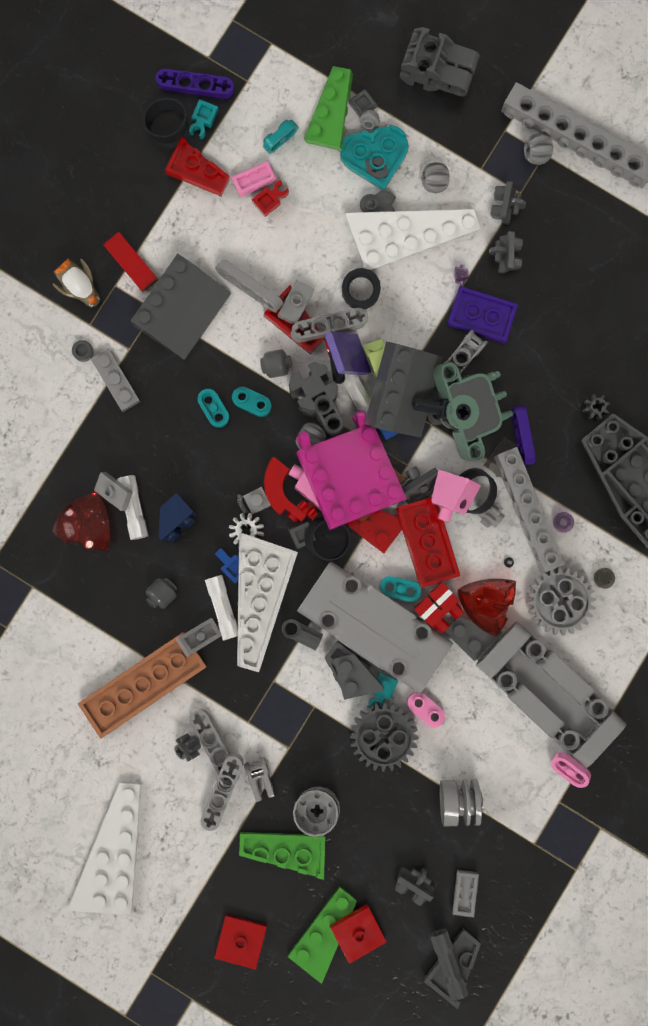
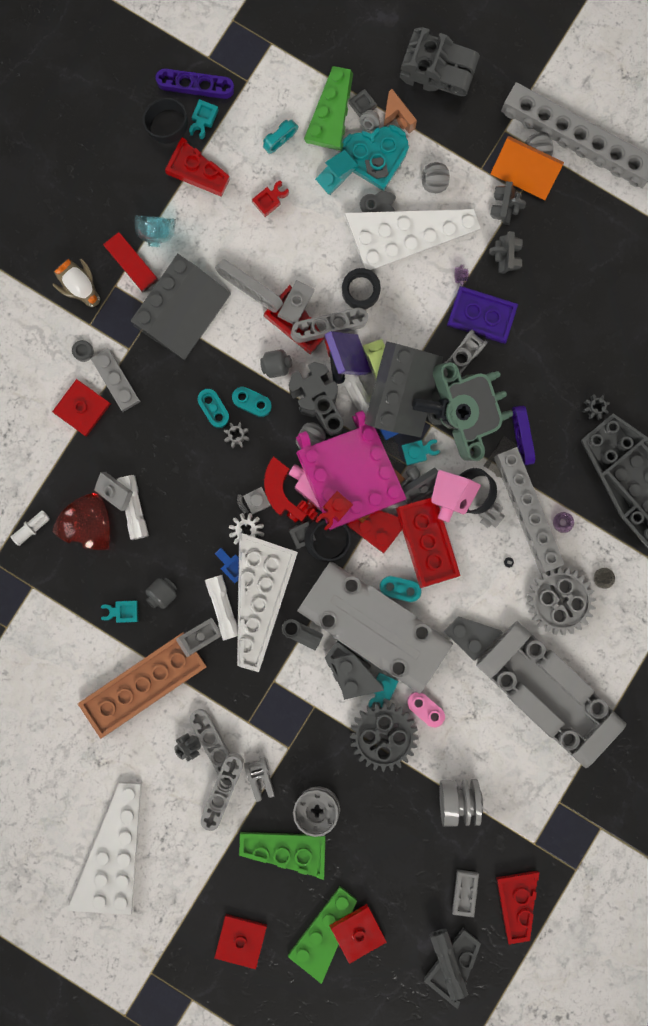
dark blue slope [159,493,198,543] -> none
bright pink plate [231,161,277,198] -> none
dark grey hips [395,866,435,906] -> none
red hips [412,582,464,633] -> none
clear red brick [458,579,516,636] -> none
bright pink plate [551,752,591,788] -> none
none -> white axle [10,511,50,546]
none -> red plate [52,379,111,437]
none -> teal plate [101,601,138,623]
none -> clear light blue cylinder [134,215,176,247]
none -> light grey gear [224,422,249,448]
none -> teal slope [315,150,359,195]
none -> red plate [315,491,353,530]
none -> nougat slope [384,89,417,133]
none -> teal plate [401,439,440,466]
none -> orange tile [491,136,564,200]
none -> red wing [496,870,540,944]

